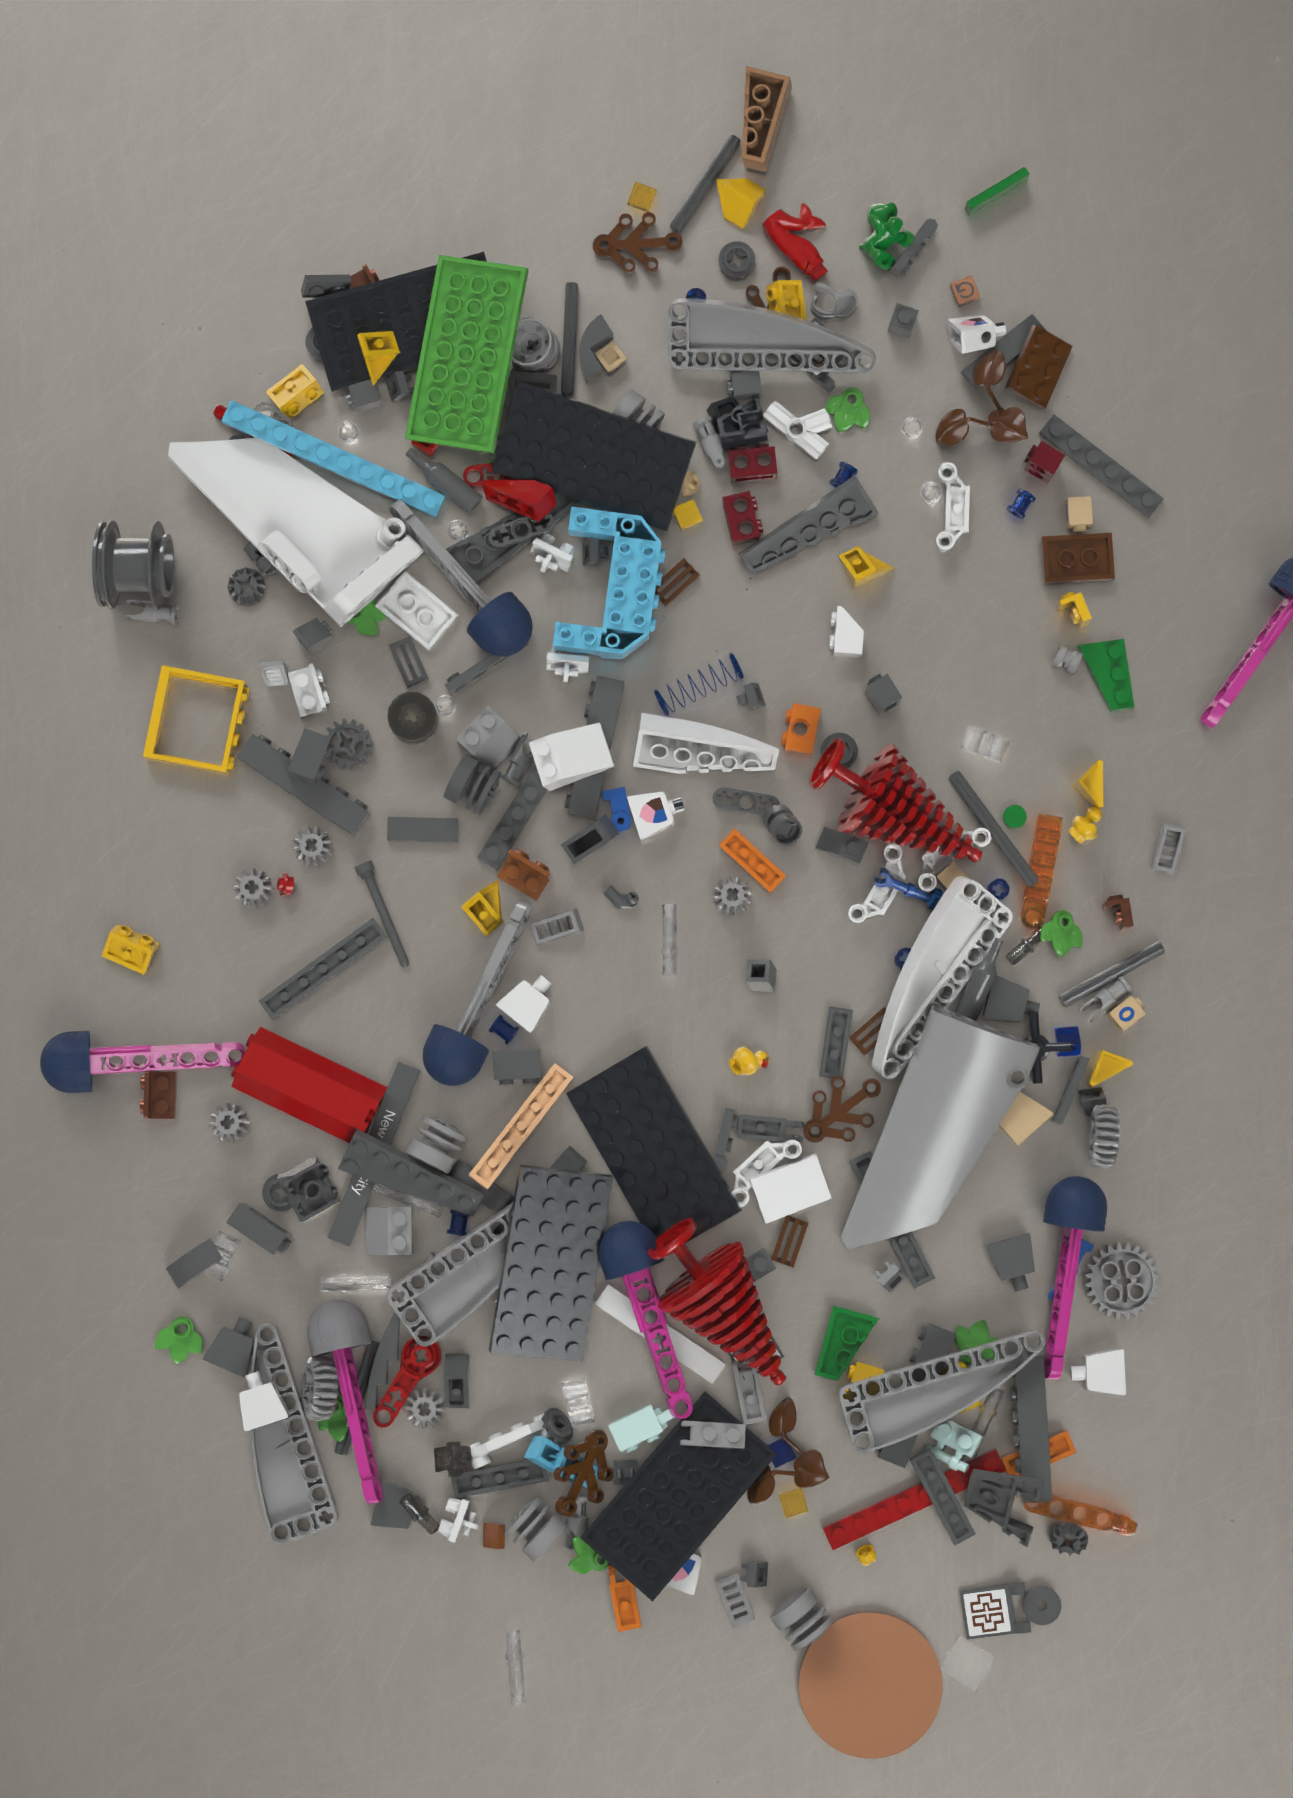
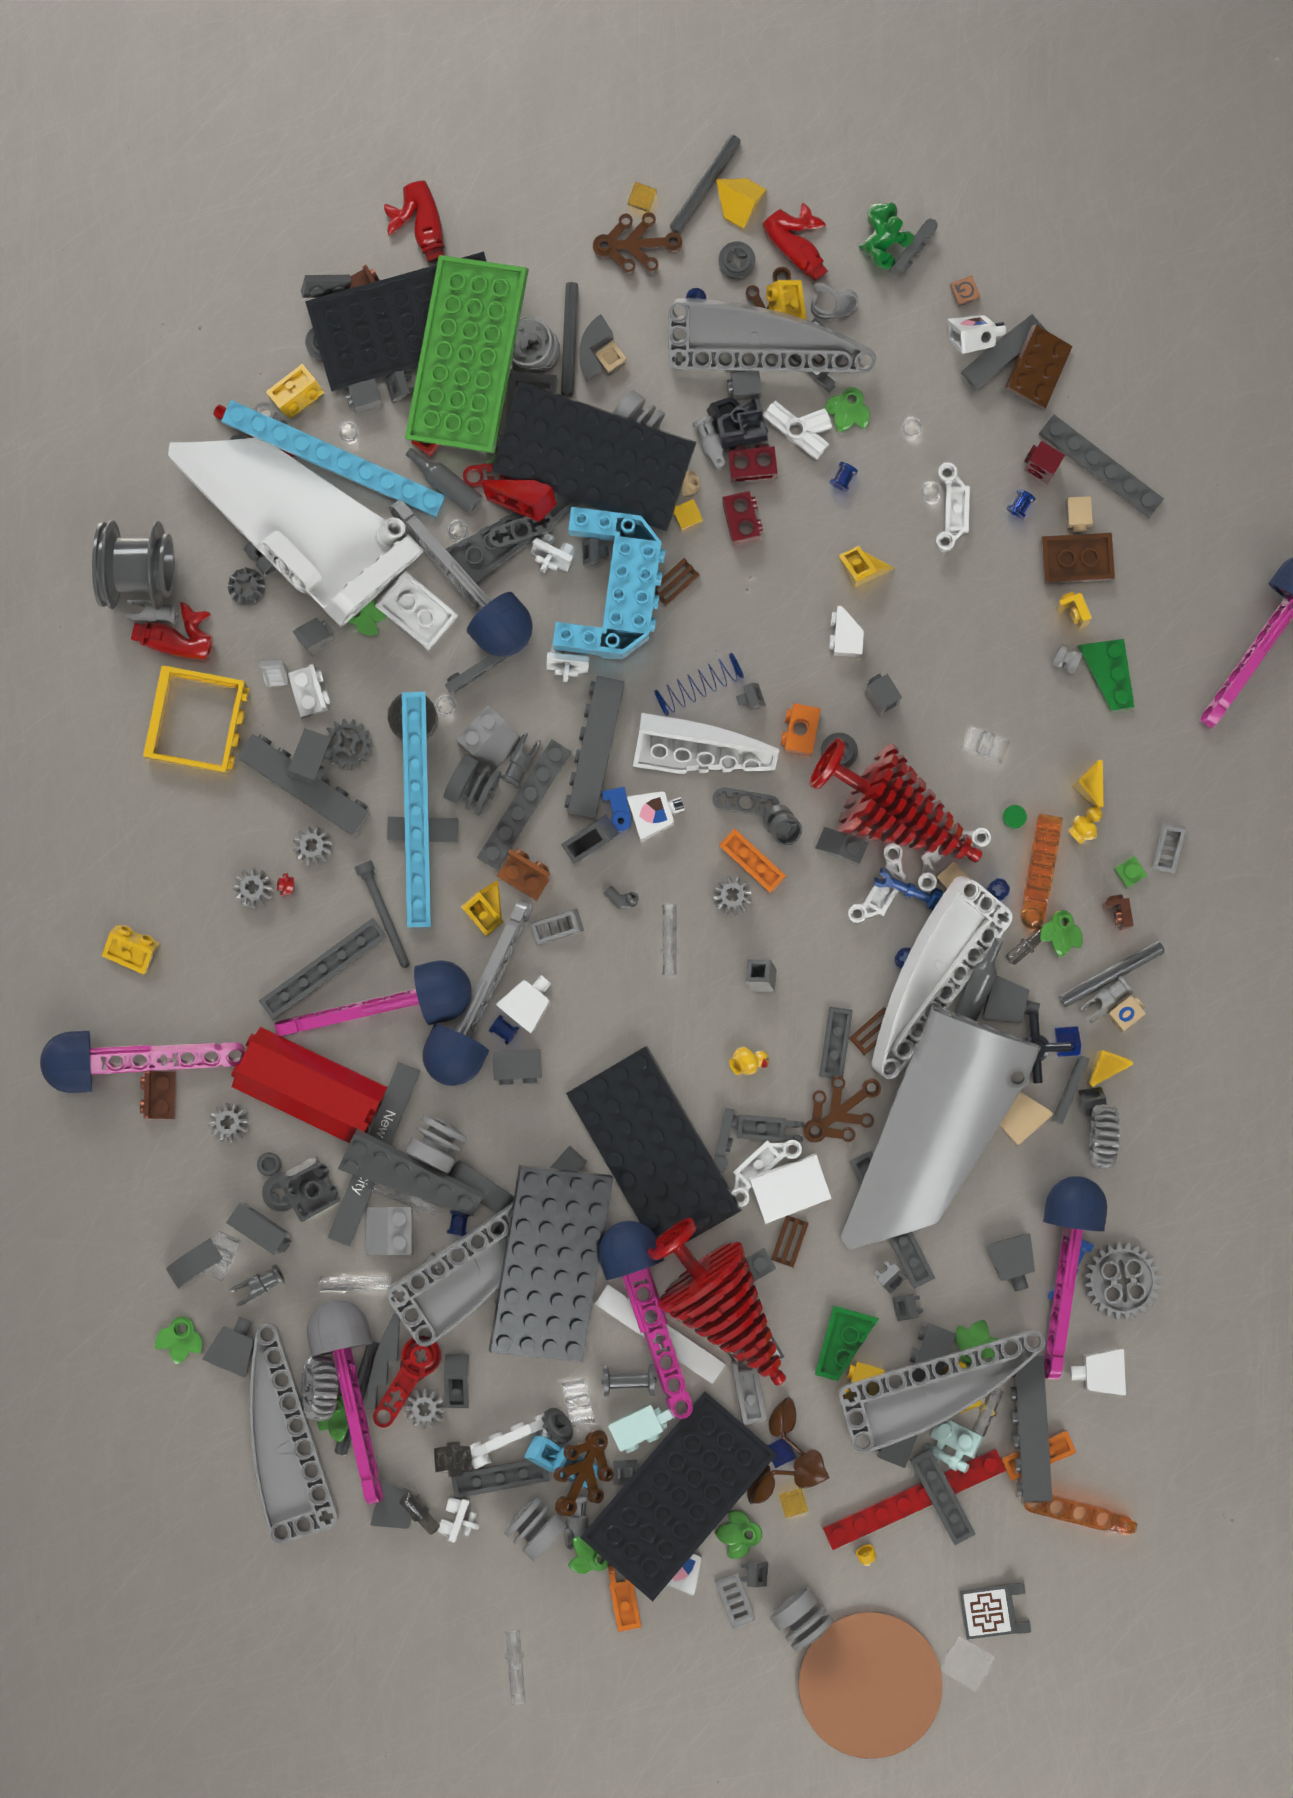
white torso [239,1371,291,1431] -> none
yellow slope [357,331,400,386] -> none
dark grey tile [389,636,429,688] -> none
light nougat plate [469,1063,573,1190] -> none
dark orange tile [483,1523,505,1549] -> none
white slope [529,722,615,791] -> none
light grey hinge [680,1421,746,1449] -> none
dark grey wing [739,475,879,575] -> none
medium nougat wedge [742,66,792,172] -> none
dark grey brick [888,303,919,339] -> none
reddish brown plant [936,350,1028,446] -> none
dark grey axle [949,771,1039,887] -> none
dark grey wing [964,1469,1045,1547] -> none
green tile [965,167,1030,216] -> none
dark grey piece [1022,1585,1061,1625] -> none
dark grey gear [1050,1523,1088,1556] -> none
none -> red piece [131,602,213,660]
none -> dark grey piece [230,1264,285,1306]
none -> dark grey tile [257,1152,281,1176]
none -> piece [274,960,472,1036]
none -> red piece [384,180,445,263]
none -> medium azure plate [402,691,431,927]
none -> dark grey hose [601,1364,657,1398]
none -> bright green plate [715,1510,762,1559]
none -> dark grey tile [892,1294,923,1321]
none -> bright green plate [1114,856,1147,888]

